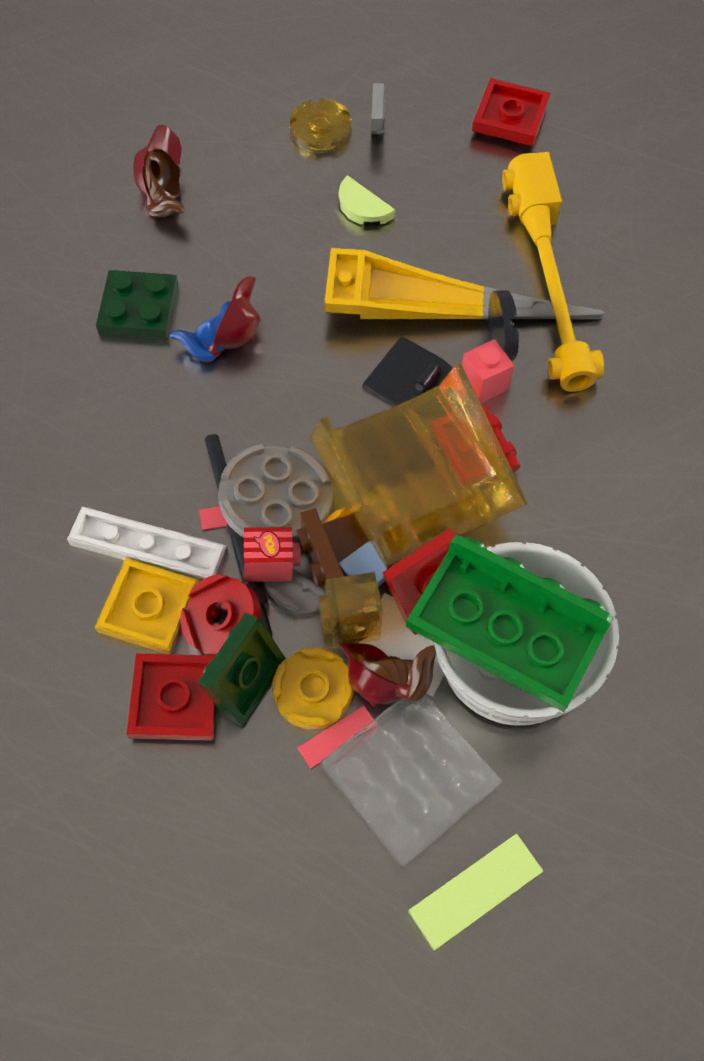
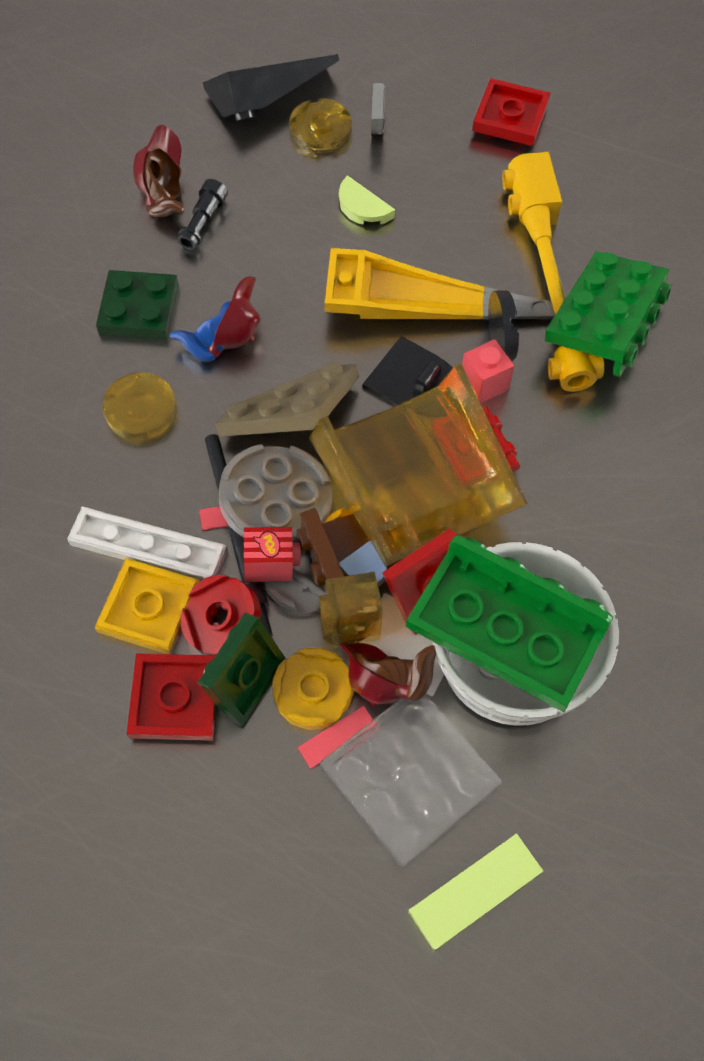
none -> clear yellow tile [102,372,176,440]
none -> black piece [177,179,228,250]
none -> black wedge [203,54,339,121]
none -> dark tan plate [215,362,359,437]
none -> green bracket [545,251,672,377]

